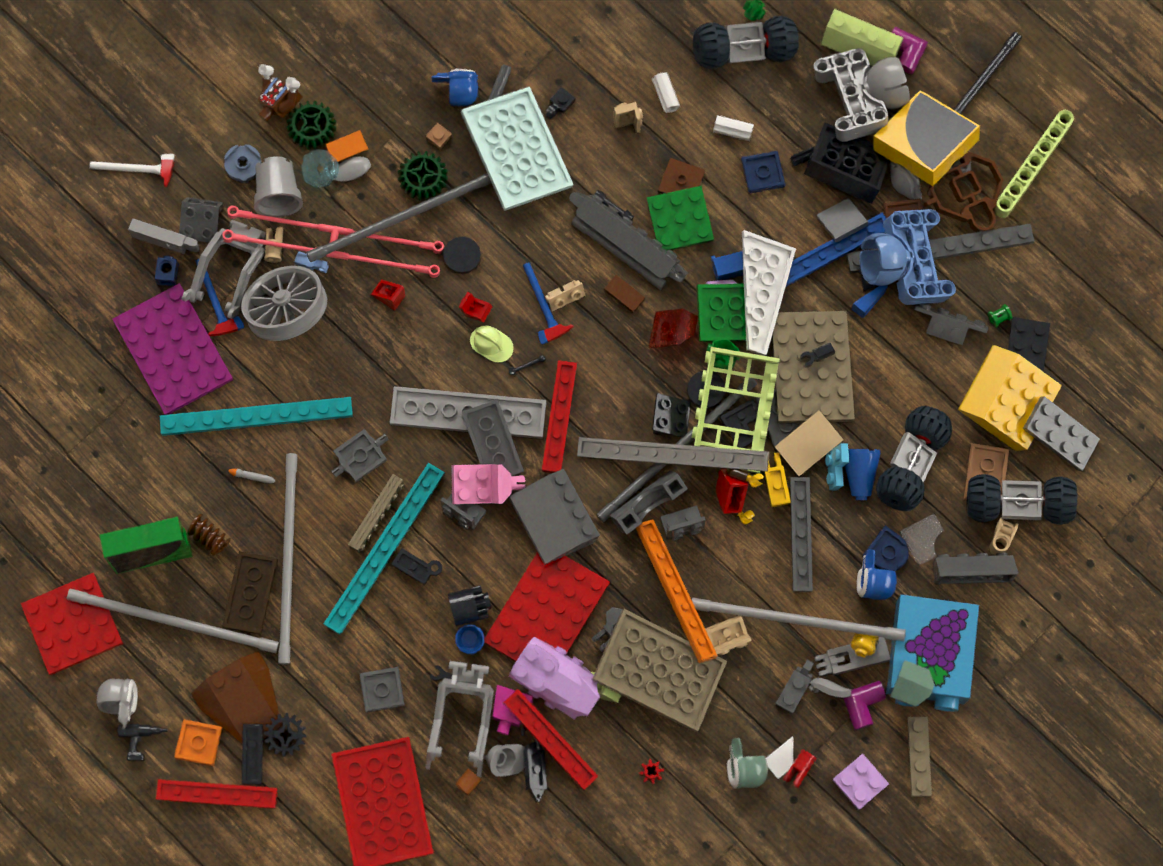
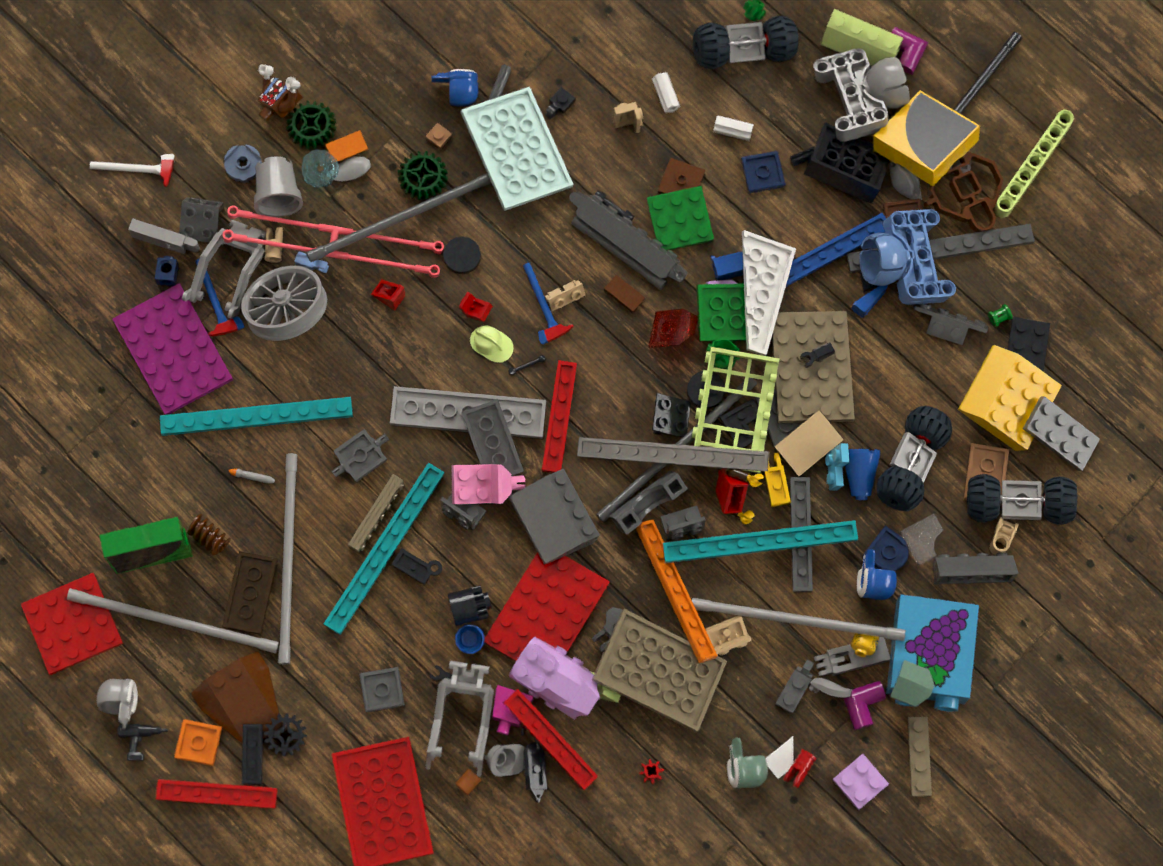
tile [817,198,868,243] -> none
none -> teal plate [662,520,858,563]

